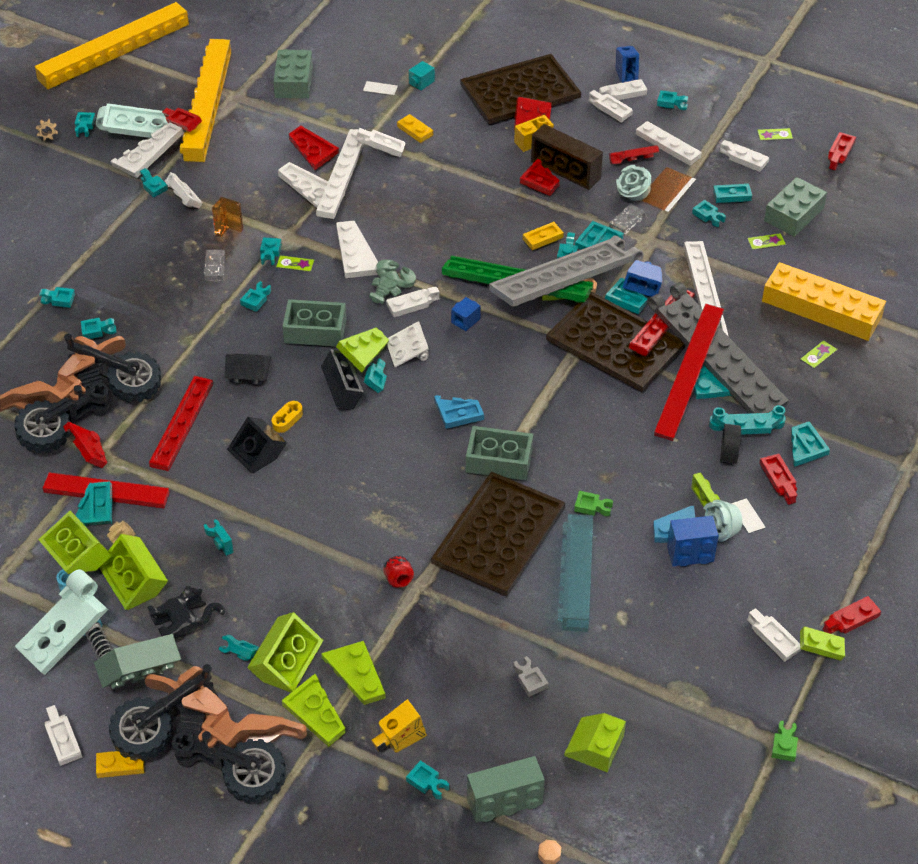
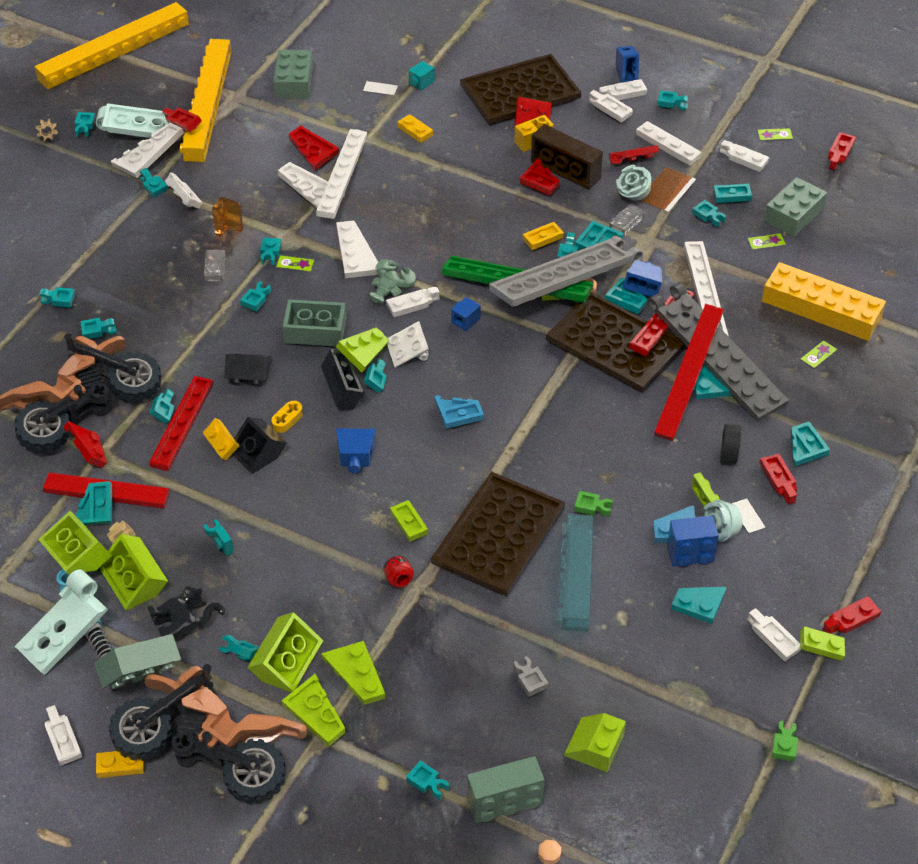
white hinge [355,128,405,157] -> none
yellow torso [371,699,427,752] -> none
sand green brick [466,426,533,481] -> none
teal plate [709,405,786,434] -> none
none -> teal plate [150,388,175,424]
none -> yellow plate [203,418,239,461]
none -> blue torso [336,428,376,473]
none -> lime plate [390,500,428,542]
none -> teal wing [671,587,726,624]

